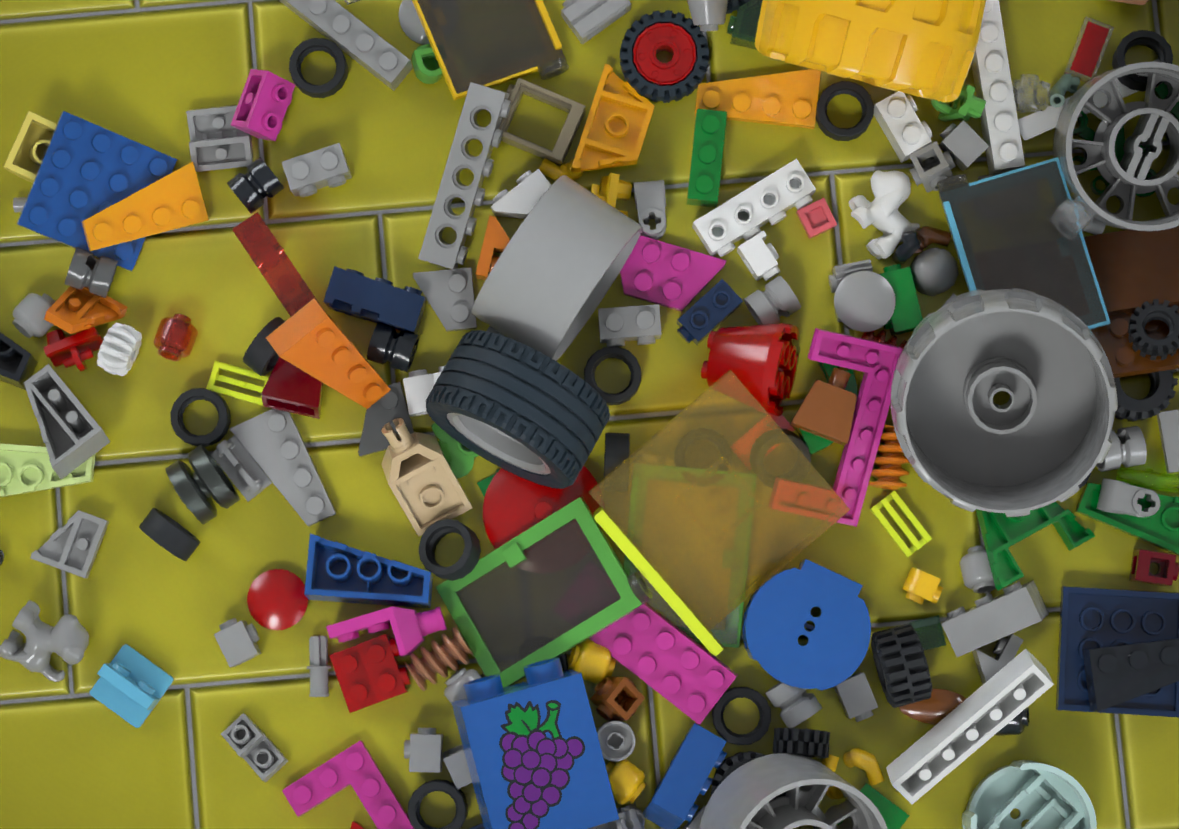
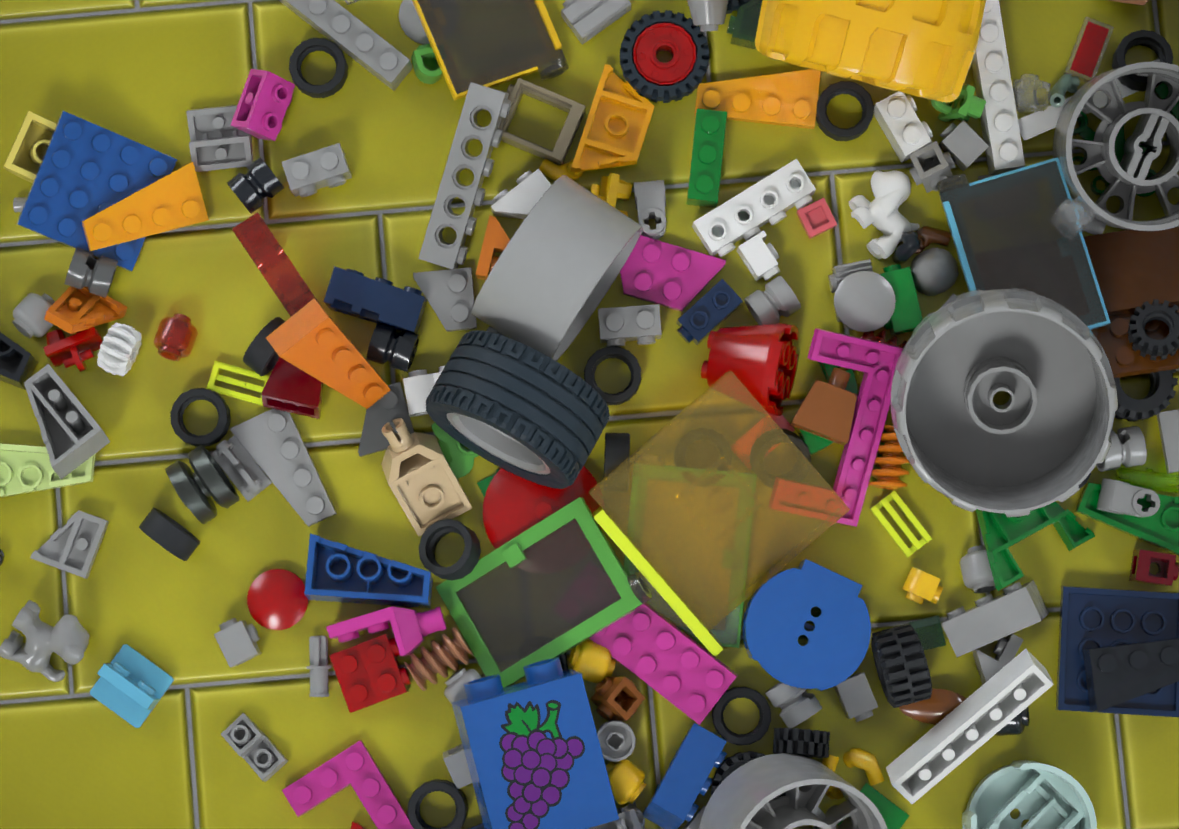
light grey brick [404,728,443,773] -> none

